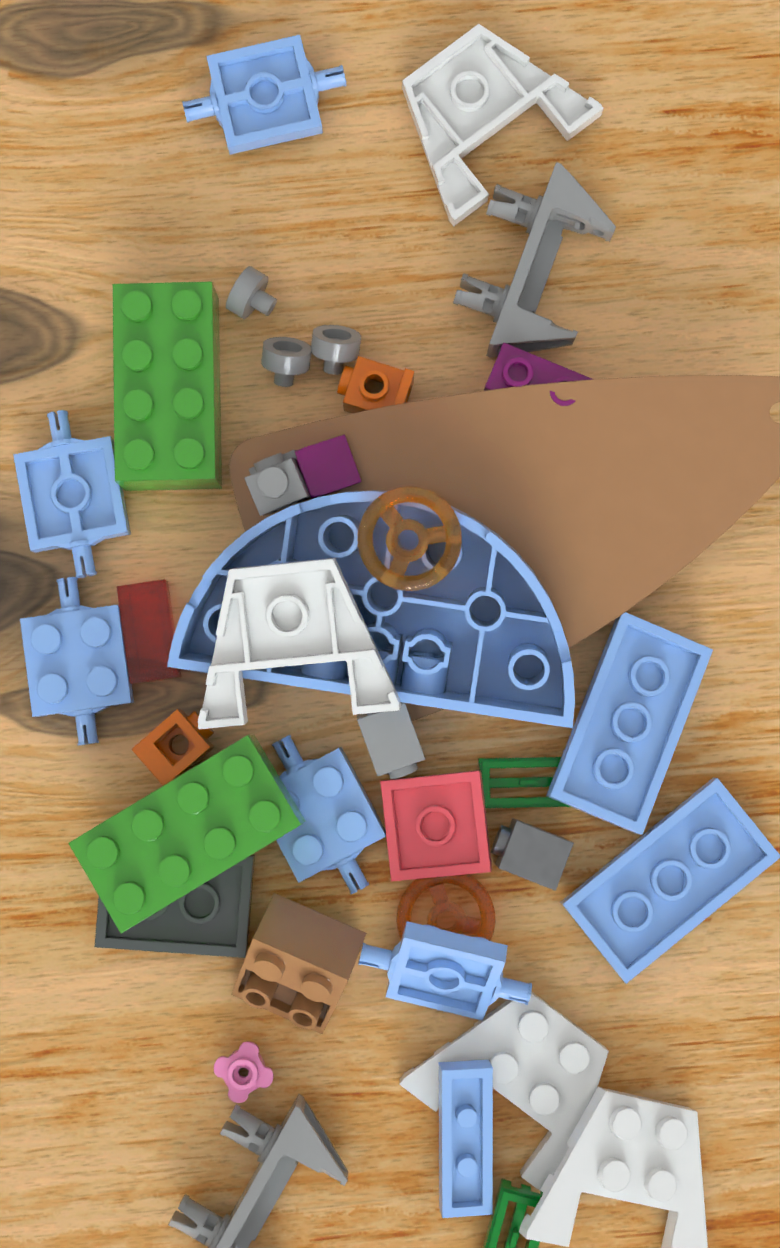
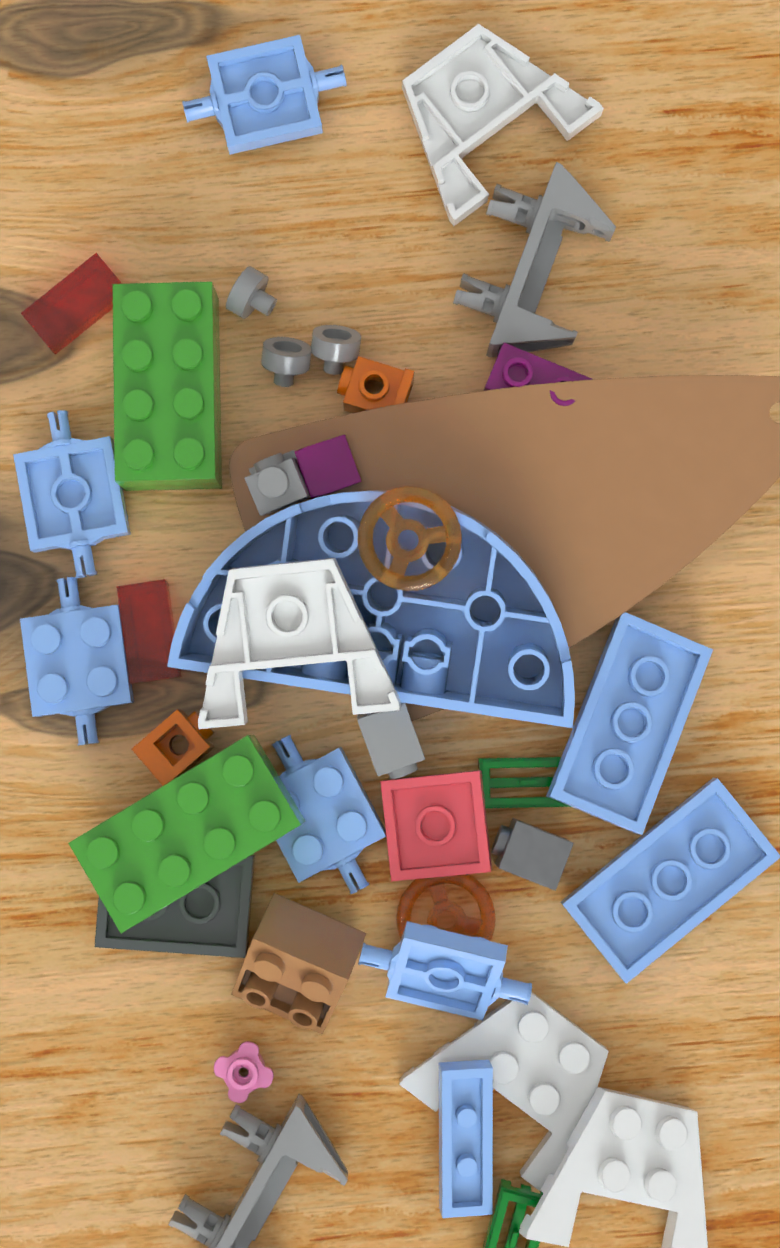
none -> clear red tile [21,253,122,355]

